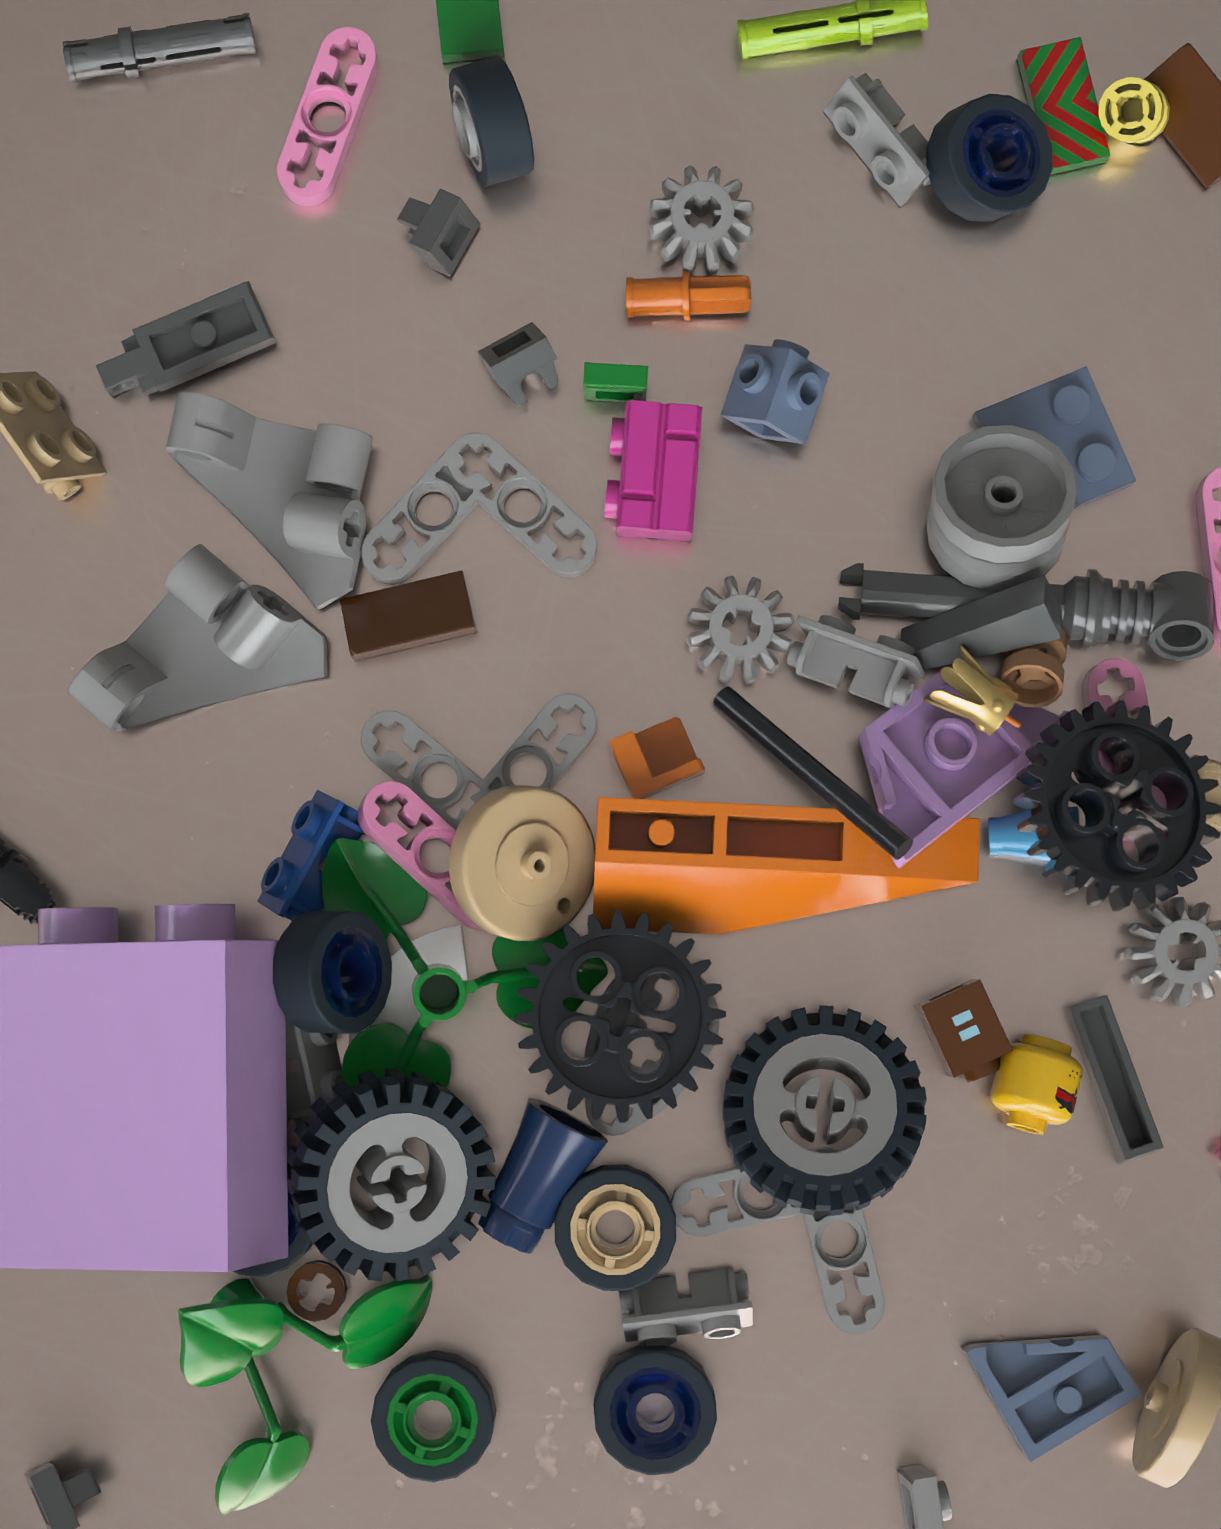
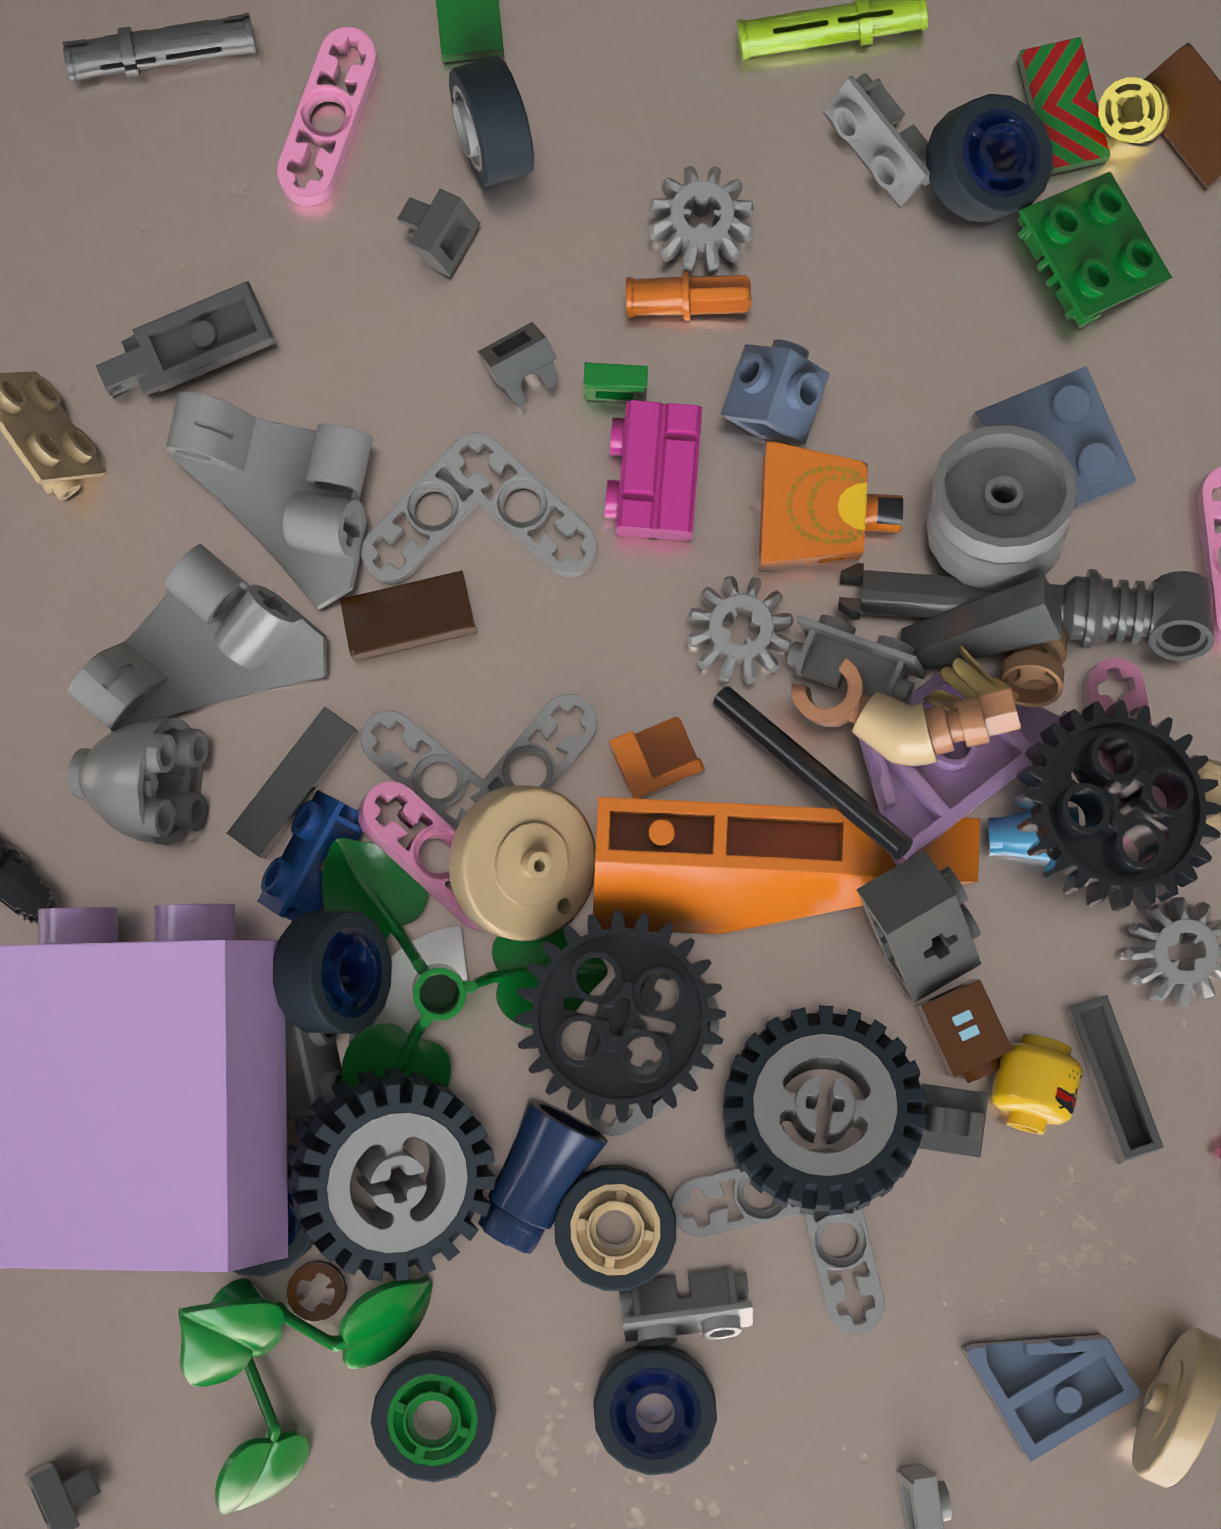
none -> light grey piece [68,718,209,846]
none -> dark grey piece [226,706,359,859]
none -> orange torso [758,442,903,572]
none -> nougat piece [791,658,1021,766]
none -> dark grey brick [856,850,982,1003]
none -> dark grey tile [918,1083,989,1158]
none -> green hinge [1017,171,1173,328]

